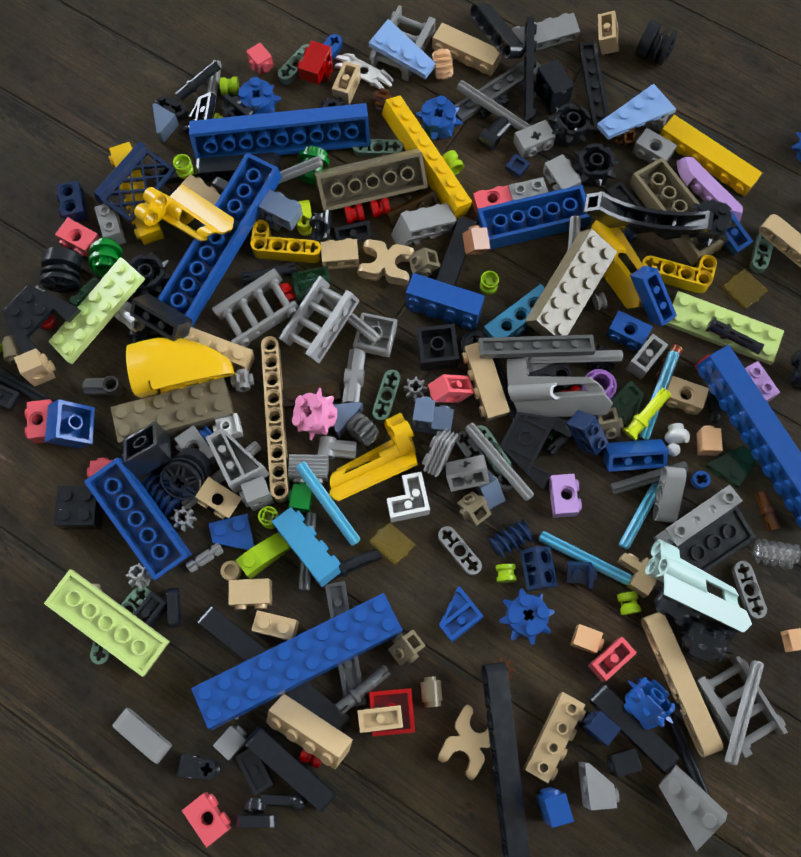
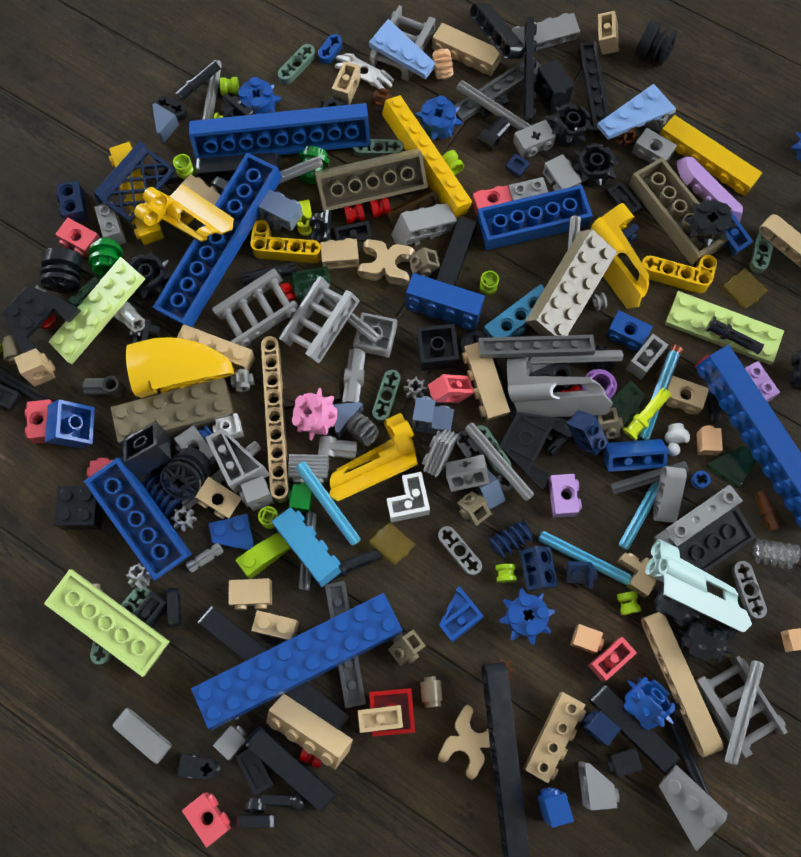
black brick [130,293,192,341] -> none
black wing [183,92,216,134] -> none
tan tile [221,561,242,581] -> none
coral brick [246,43,274,75] -> none
red brick [297,40,333,85] -> none
dark grey pin [334,665,391,716] -> none
brick [462,225,490,255] -> none
black arch [584,192,714,240] -> none
blue brick [630,265,677,326] -> none

